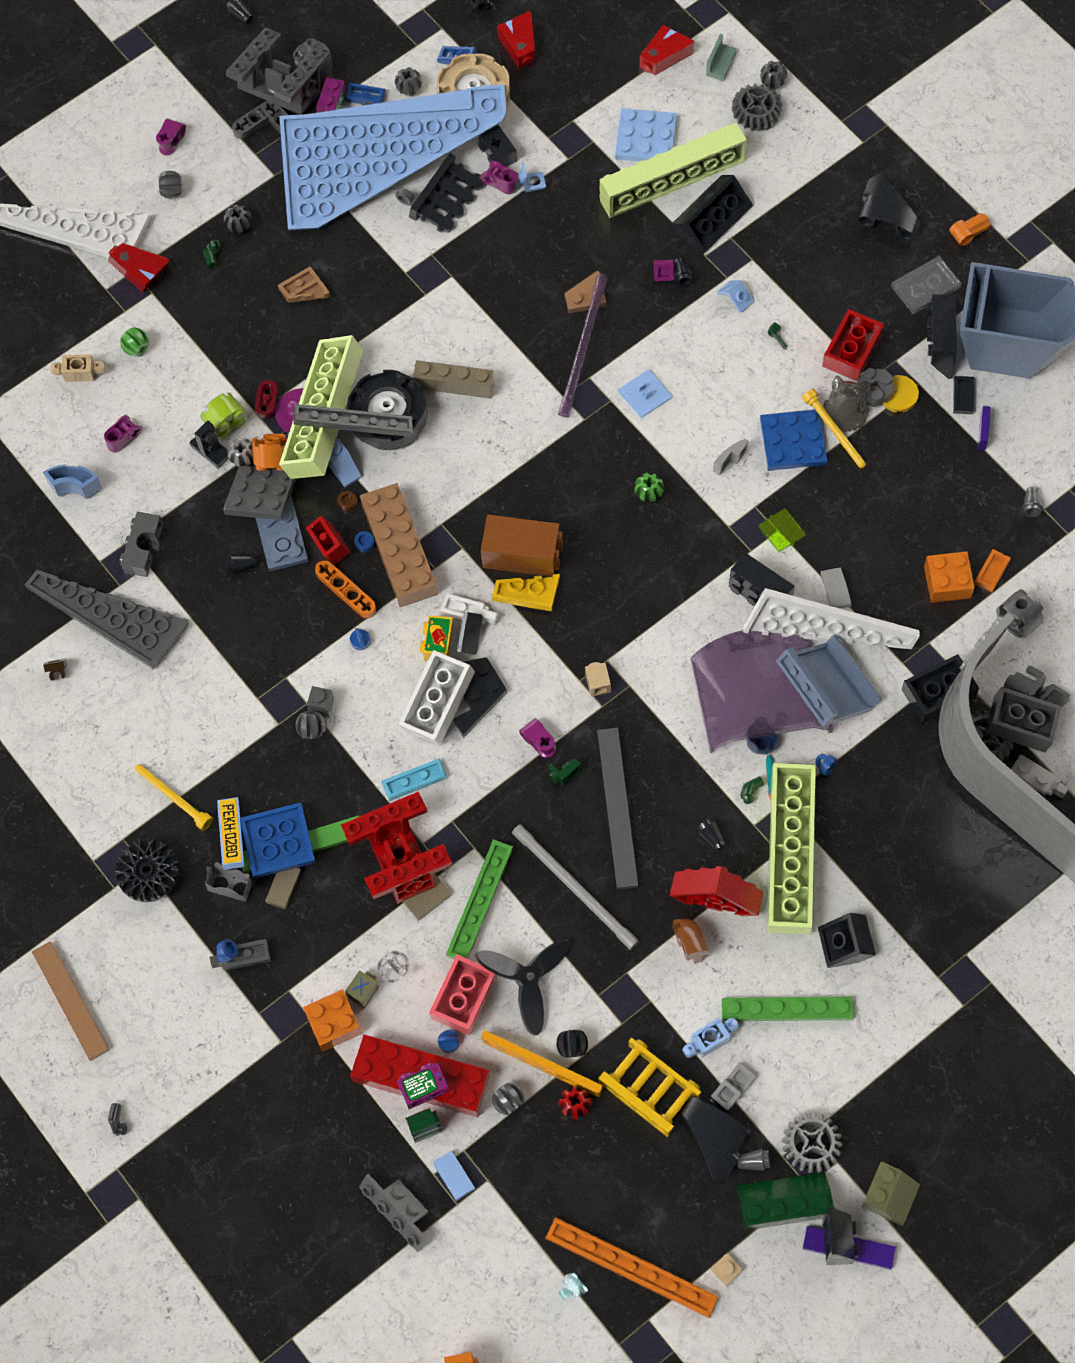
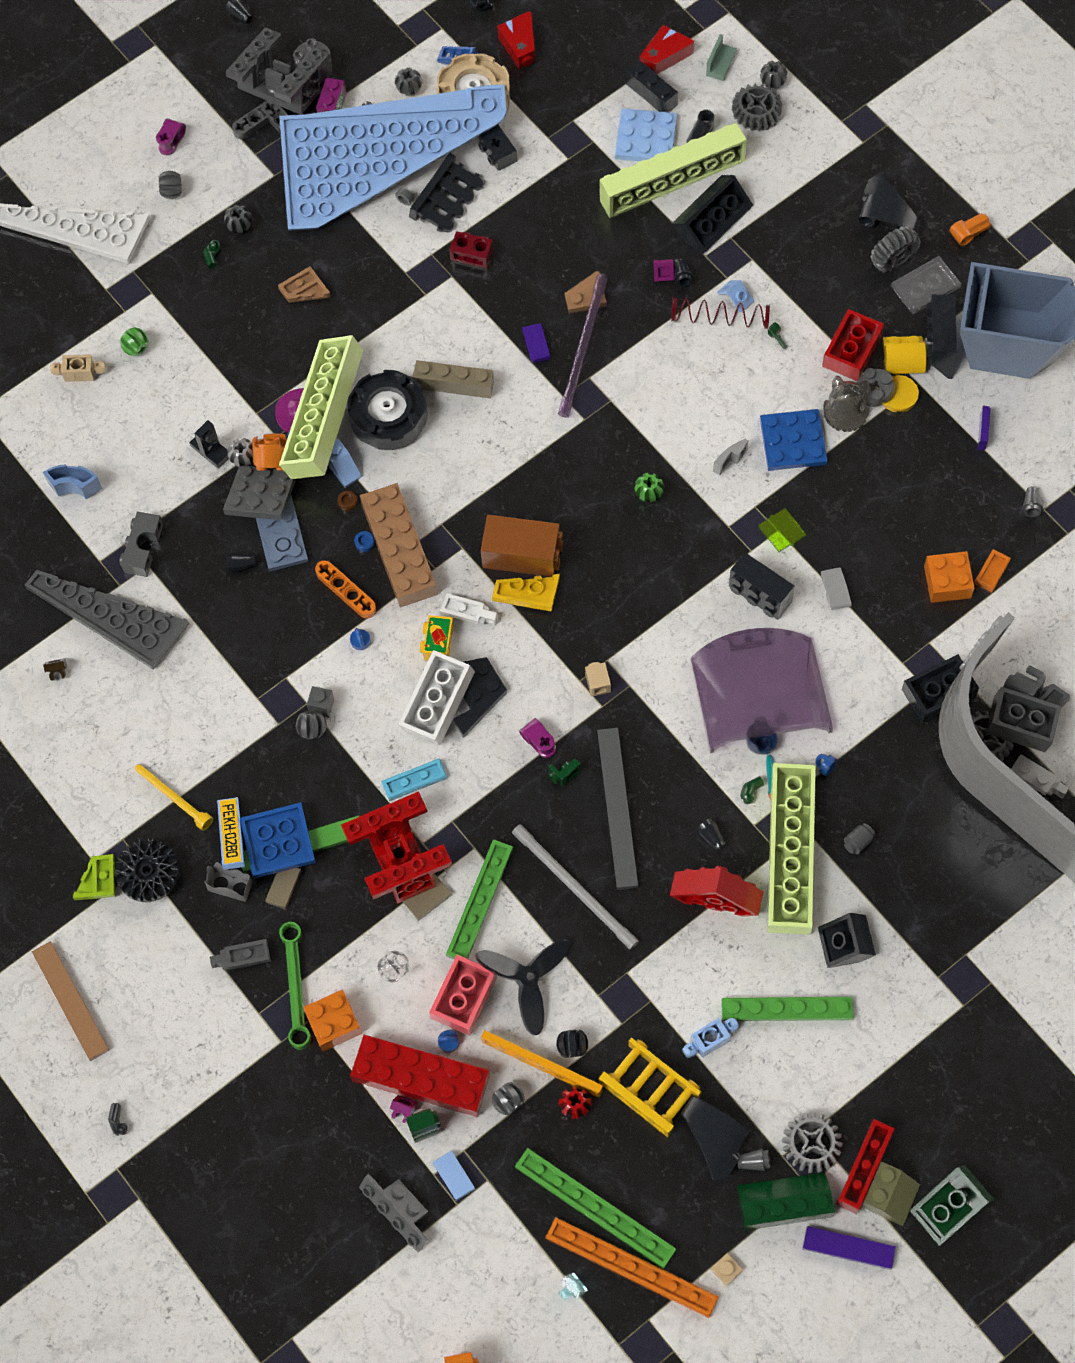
magenta piece [104,415,142,453] -> none
red slope [108,242,170,293] -> none
lime brick [200,392,246,439] -> none
blue tile [217,939,238,963] -> none
dark red plate [255,380,278,418] -> none
dark grey tile [293,404,413,437] -> none
red brick [306,516,350,564] -> none
blue tile [345,83,386,105] -> none
olive brick [345,970,379,1008] -> none
brick [397,1063,450,1110] -> none
black slope [457,611,483,654] -> none
magenta piece [481,161,518,194] -> none
light blue bracket [518,163,546,192] -> none
light blue piece [618,369,672,418] -> none
dark orange brick [673,919,711,964] -> none
light grey slope [711,1063,757,1111] -> none
white wing [743,588,919,649] -> none
sand blue panel [776,635,882,727] -> none
yellow piece [801,388,866,468] -> none
black slope [822,1208,859,1266] -> none
black tile [953,376,974,415] -> none
flat silver brick [996,589,1044,638] -> none
none -> lime wing [73,854,115,900]
none -> bright green piece [279,922,311,1050]
none -> magenta tile [390,1095,418,1123]
none -> dark red brick [449,231,493,269]
none -> bright green plate [515,1148,676,1269]
none -> dark purple tile [522,323,550,363]
none -> black brick [625,59,678,112]
none -> dark red piece [671,297,770,329]
none -> black piece [686,109,714,143]
none -> red brick [836,1119,894,1215]
none -> dark grey brick [844,823,875,854]
none -> dark grey gear [870,226,921,272]
none -> yellow brick [883,336,926,374]
none -> dark green slope [910,1165,995,1246]

